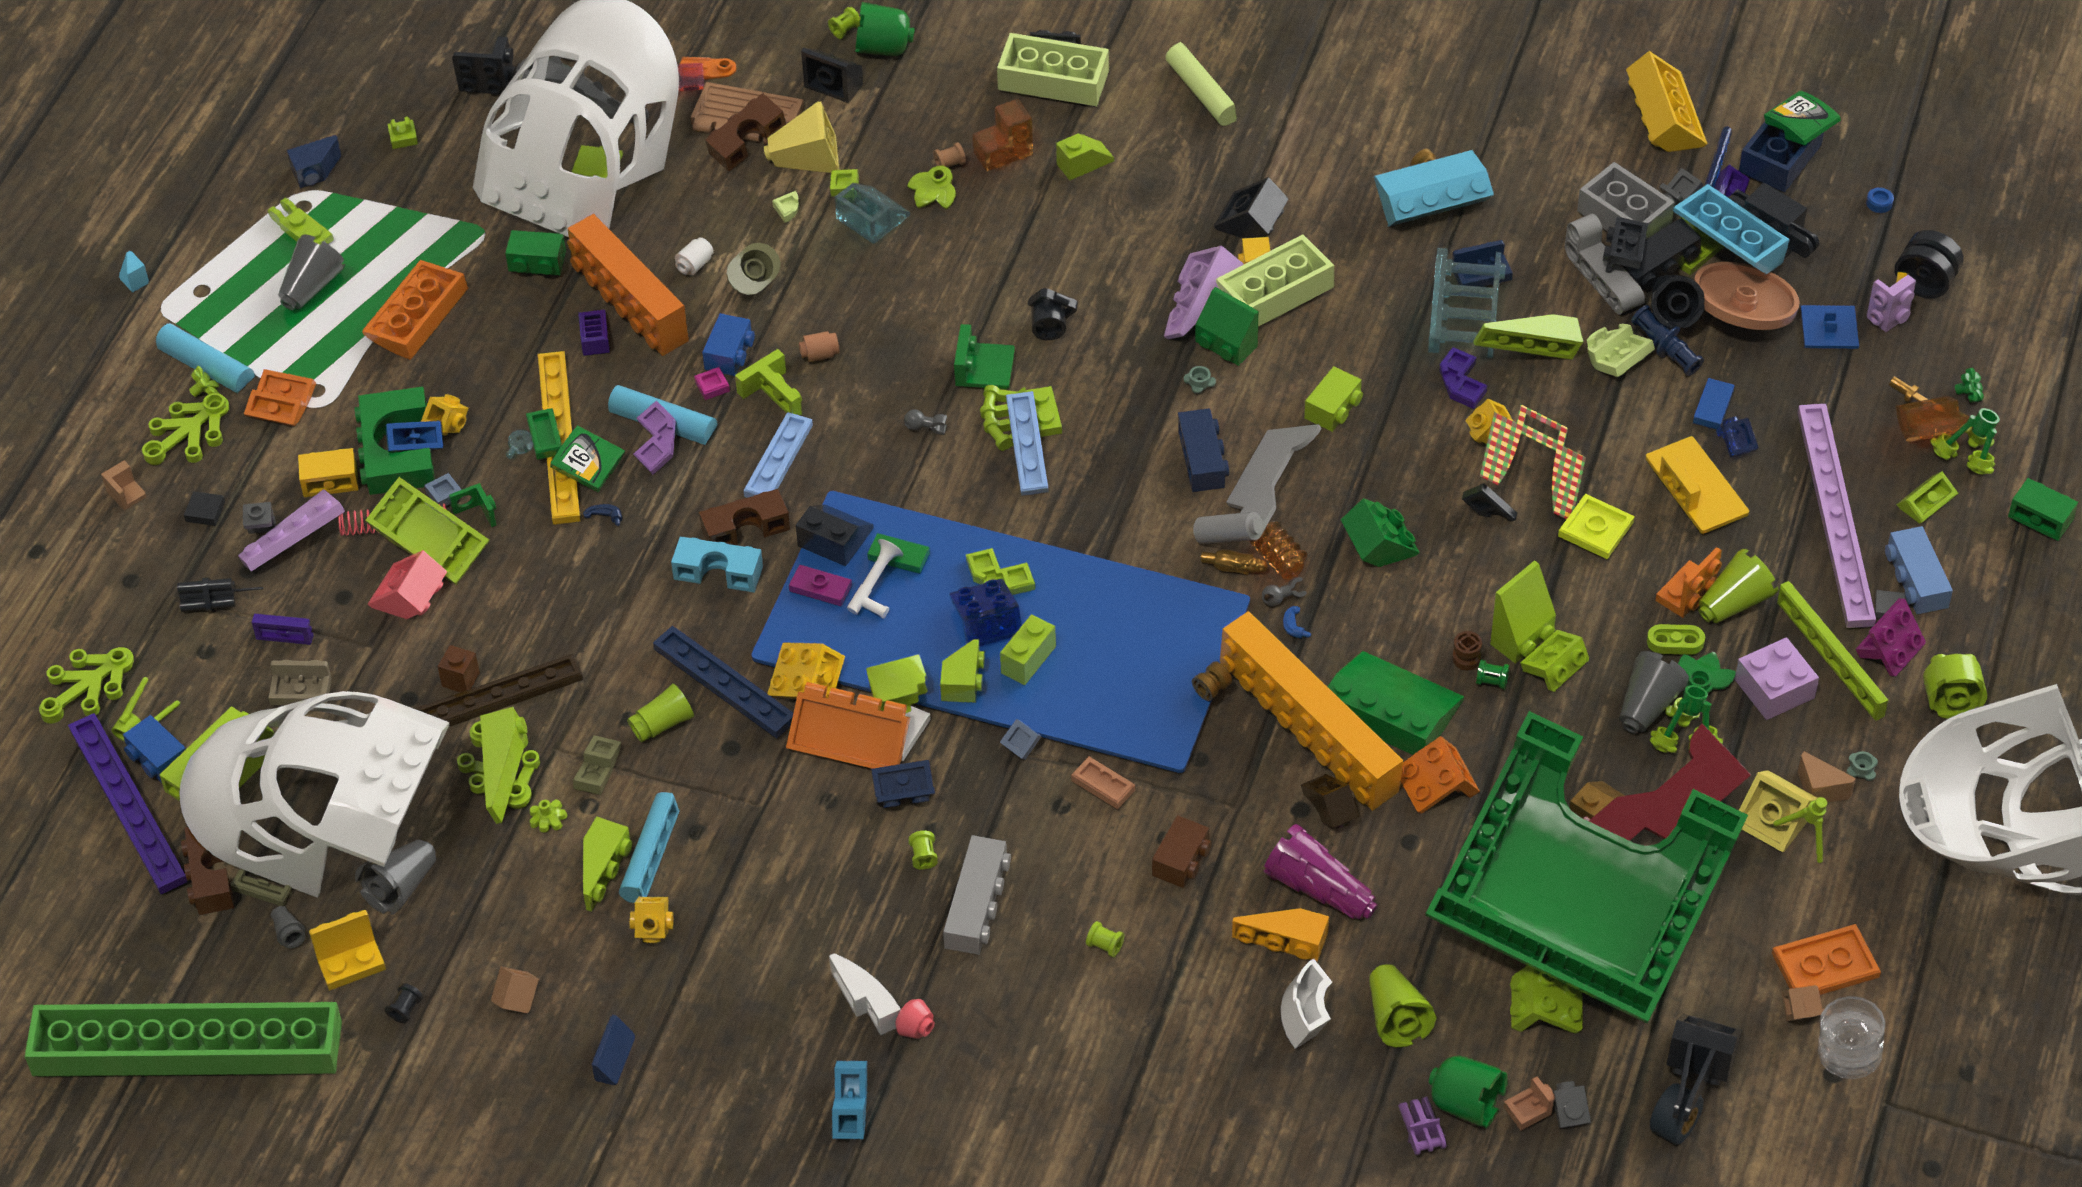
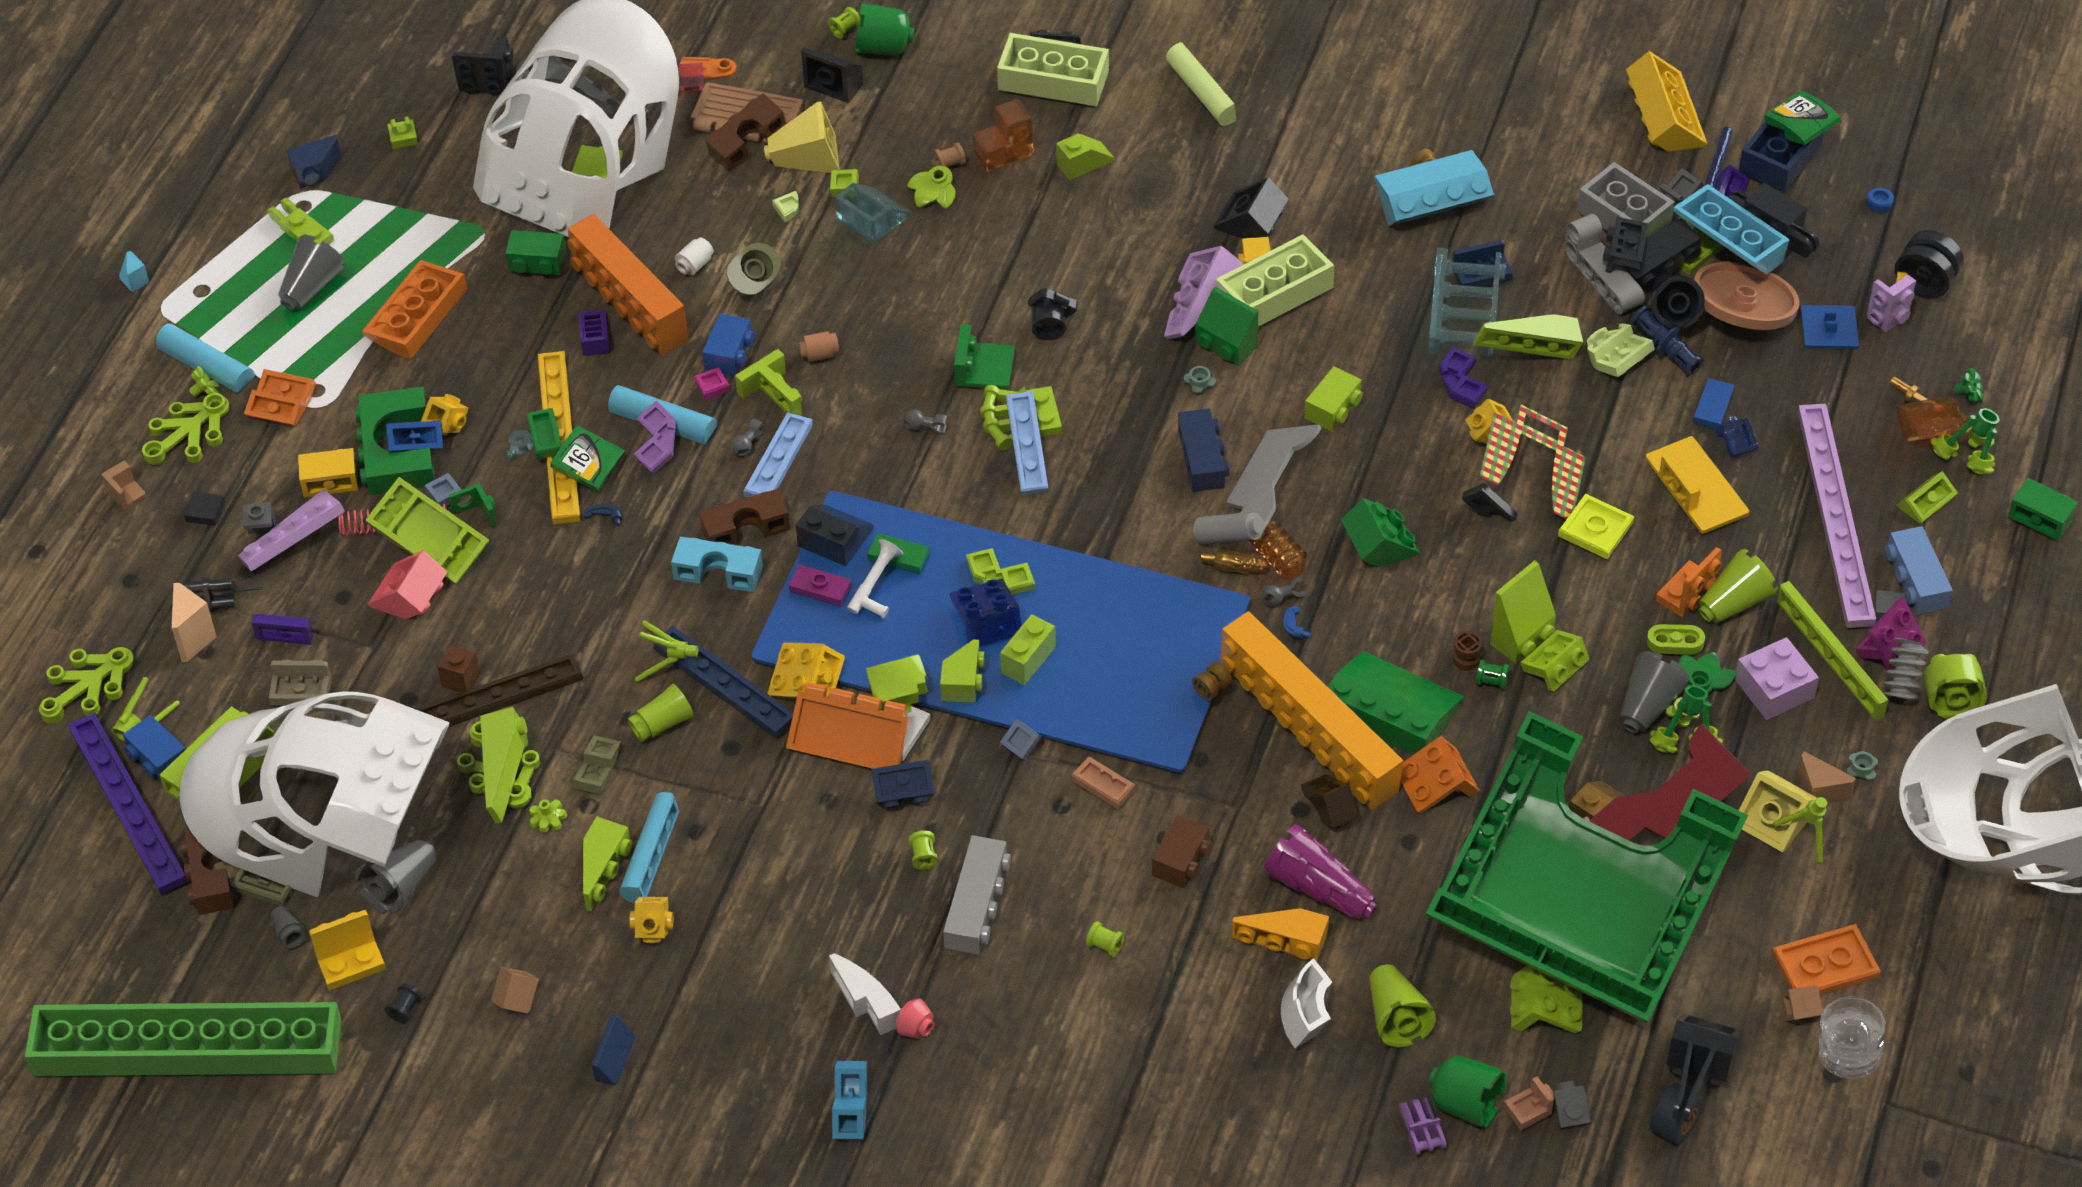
none -> light nougat slope [172,583,217,662]
none -> lime plant [635,621,698,682]
none -> dark grey arm [731,418,764,456]
none -> light grey piece [1883,637,1929,700]

